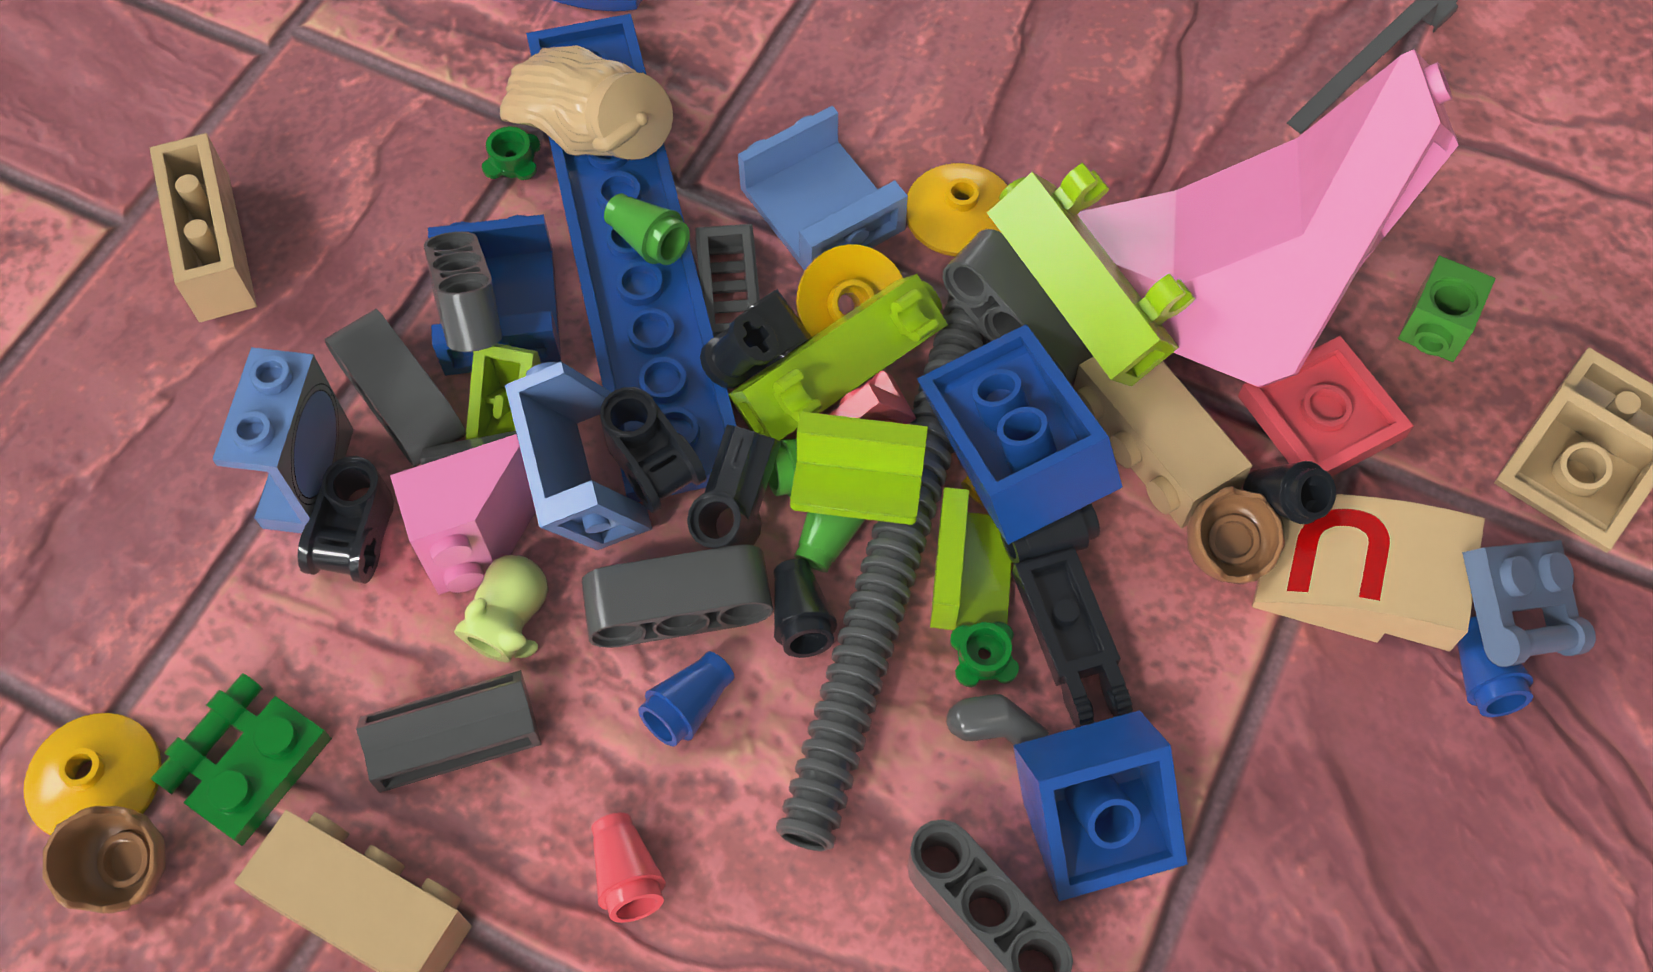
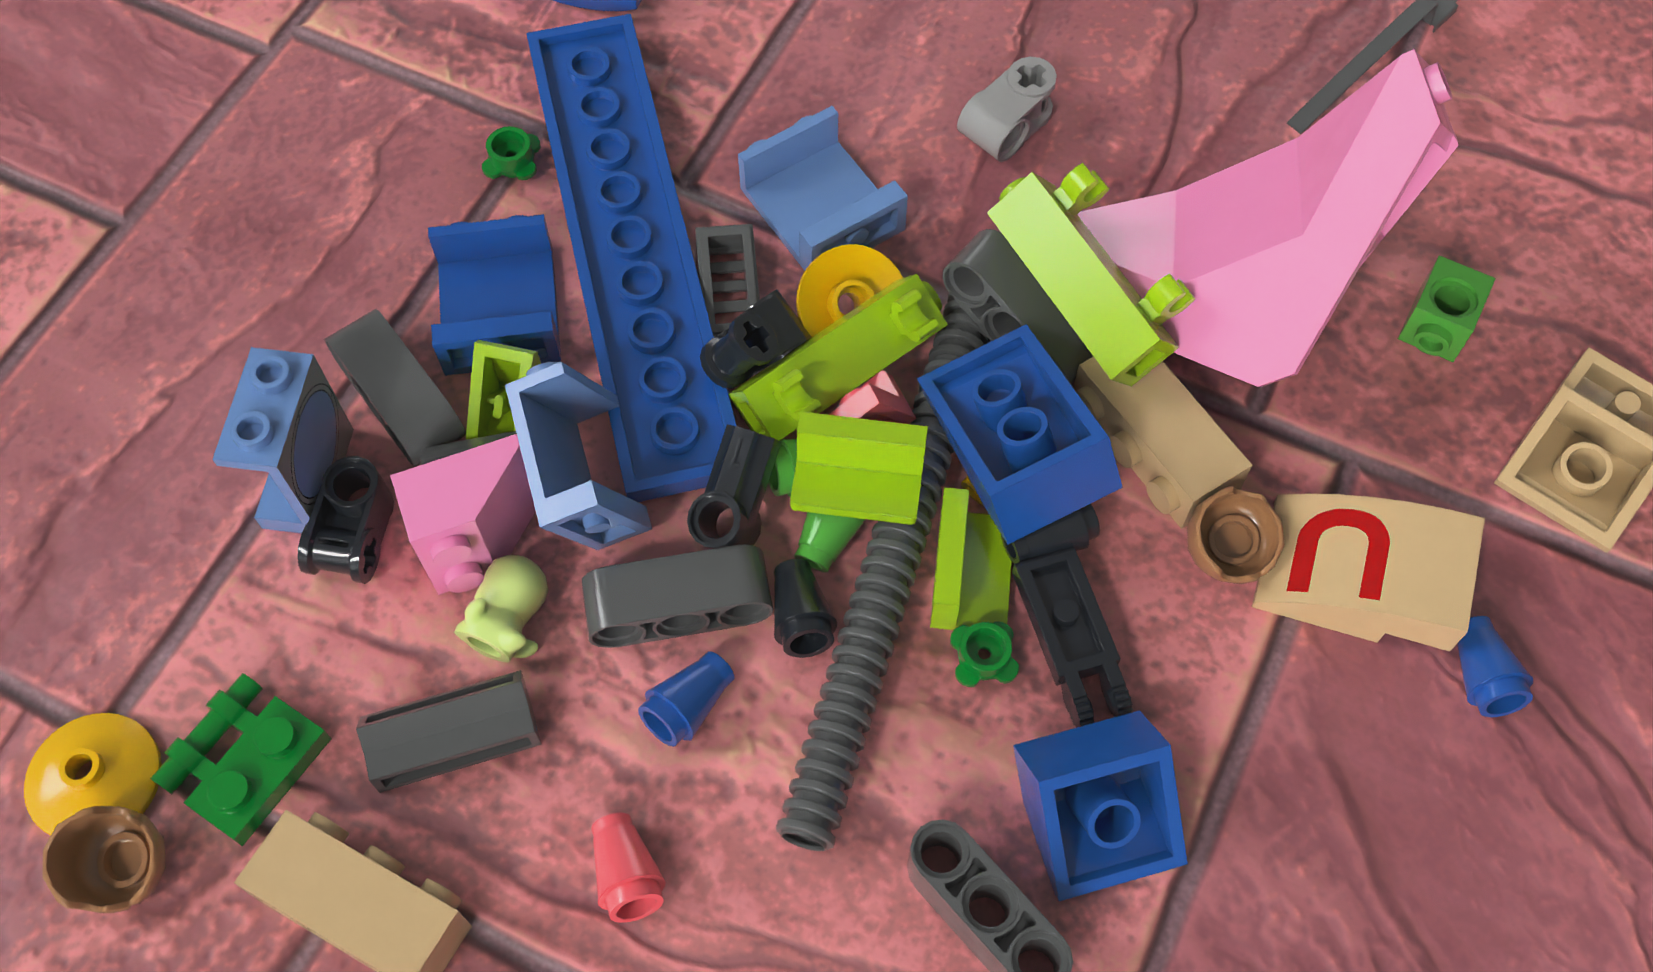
tan brick [149,133,257,323] -> none
dark grey beam [424,232,502,352] -> none
tan hair [500,45,673,160] -> none
black piece [600,387,707,513] -> none
bright green cone [604,193,690,265] -> none
yellow dish [906,163,1007,257] -> none
dark grey arm [946,694,1049,745] -> none
coral plate [1238,336,1414,477] -> none
black cone [1243,461,1336,524] -> none
sand blue plate [1462,540,1596,667] -> none
none -> light grey piece [957,56,1057,162]

